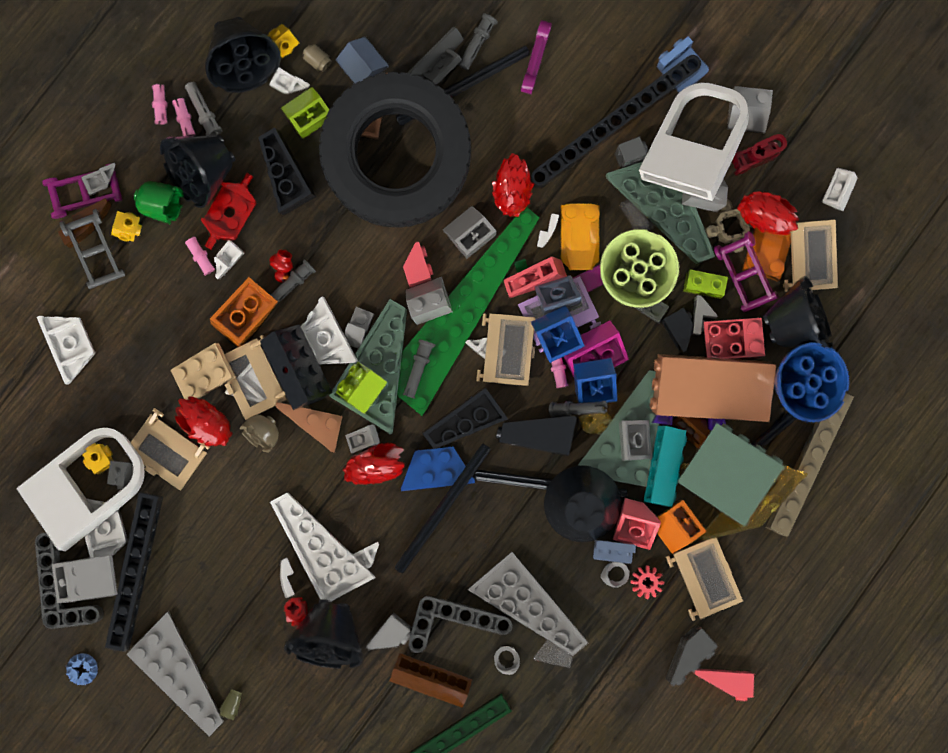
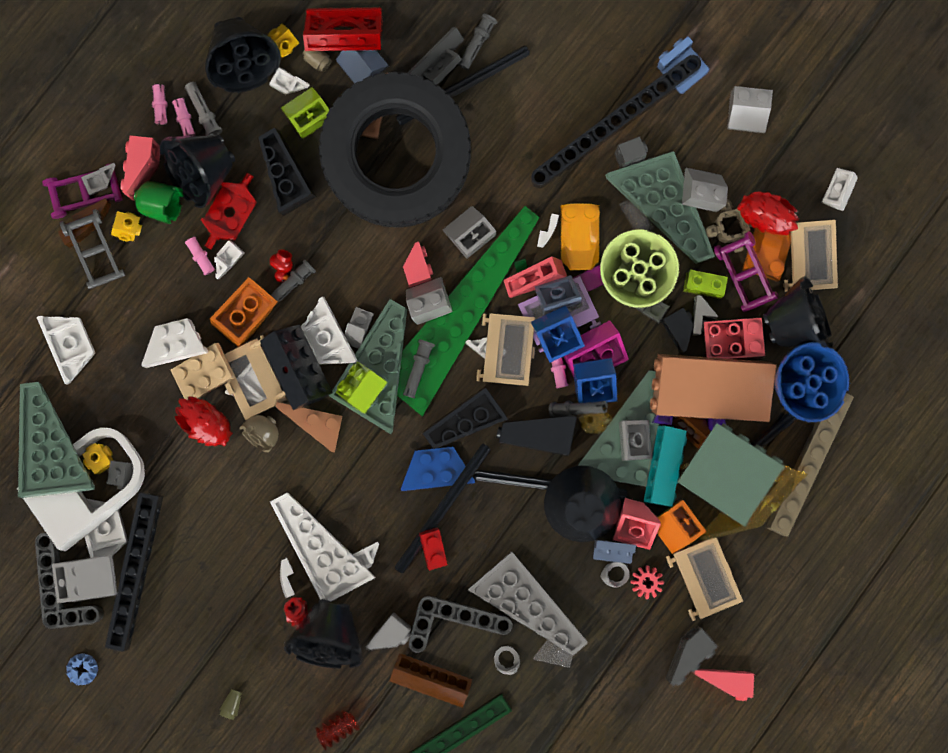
light grey wing [127,611,224,736] -> none
tan piece [131,408,210,491] -> none
red head [343,443,405,485] -> none
light grey slope [345,424,380,453] -> none
red head [492,154,534,217] -> none
magenta piece [521,20,552,95] -> none
white window [639,83,749,201] -> none
dark red piece [732,134,787,176] -> none
none -> sand green wing [18,382,94,498]
none -> coral slope [121,136,160,201]
none -> white wing [142,318,208,368]
none -> red fence [303,8,382,51]
none -> clear red piece [315,710,360,750]
none -> red plate [419,527,447,571]

